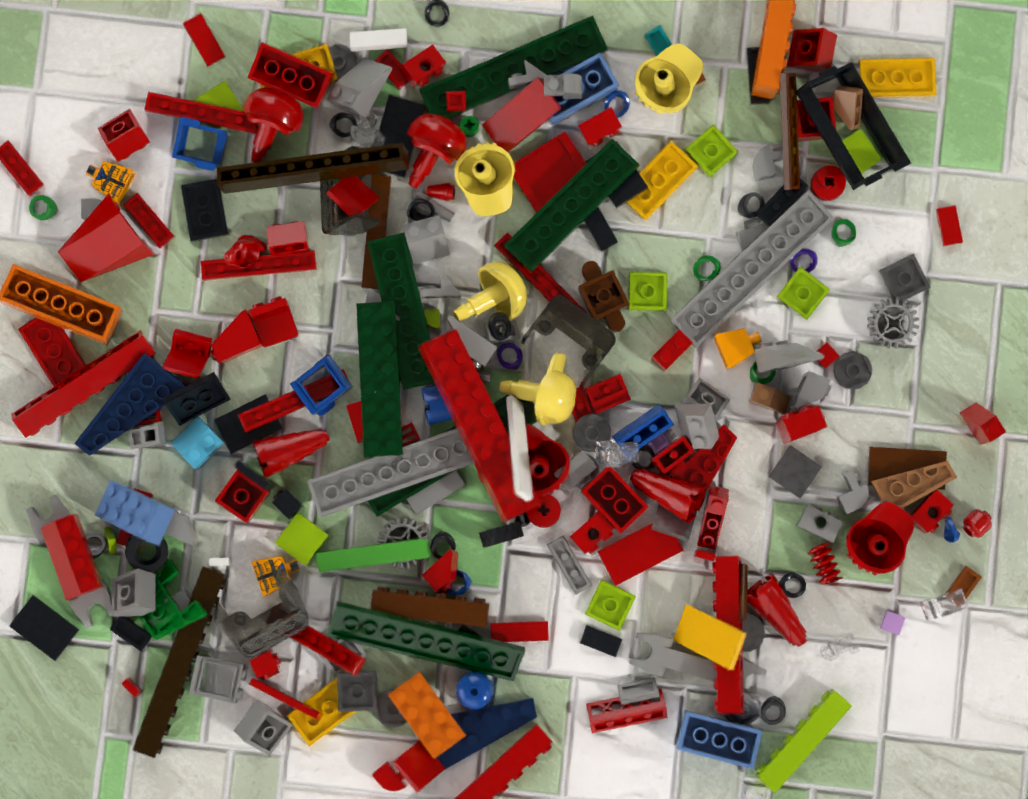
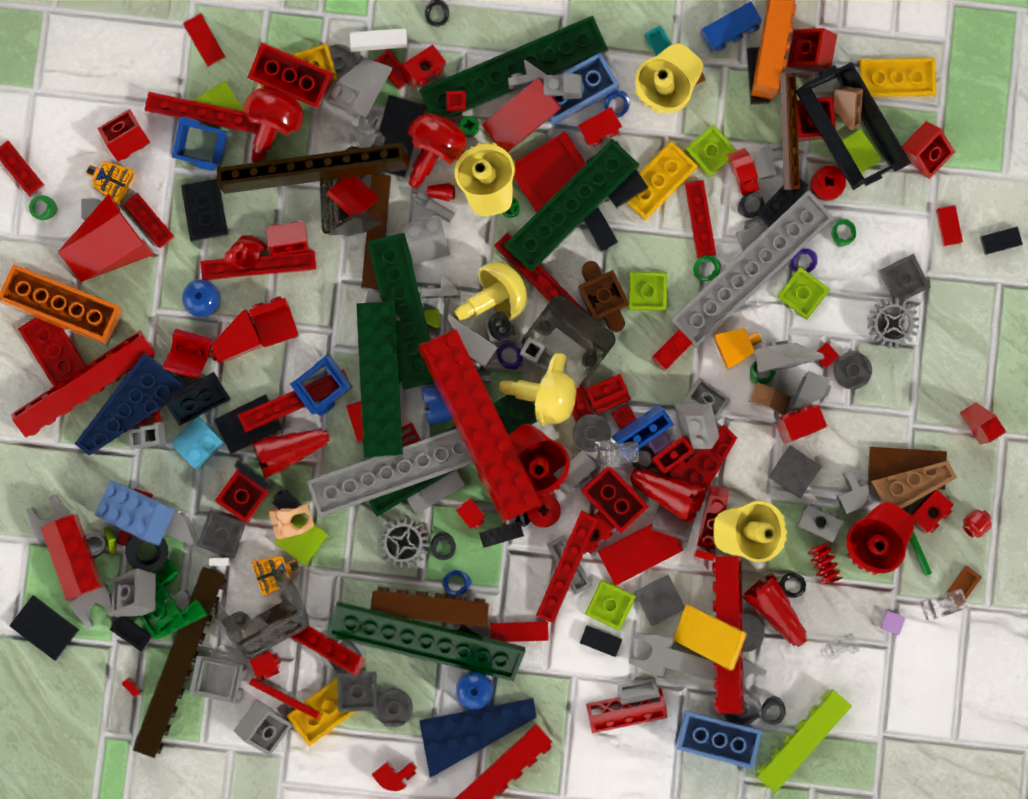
bright green tile [316,538,431,572] -> none
black piece [329,112,358,138] -> none
orange brick [388,672,466,759] -> none
red tile [393,740,445,793] -> none
black piece [407,199,435,221] -> none
red slope [422,549,458,593] -> none
white tile [506,395,533,501] -> none
reddish brown bar [739,564,748,621] -> none
blue piece [944,517,960,543] -> none
none -> blue cylinder [182,279,221,318]
none -> flat silver tile [197,510,246,559]
none -> light nougat piece [269,503,314,539]
none -> red brick [455,498,485,529]
none -> green wheel [502,197,520,218]
none -> light grey brick [520,337,555,371]
none -> red tile [536,510,599,623]
none -> red tile [610,403,637,430]
none -> flat silver tile [634,574,685,626]
none -> red tile [684,180,716,258]
none -> blue brick [700,1,762,53]
none -> light yellow piece [714,500,788,562]
none -> red brick [727,148,760,196]
none -> red slope [902,121,955,179]
none -> green bar [902,508,932,576]
none -> black tile [980,226,1023,255]

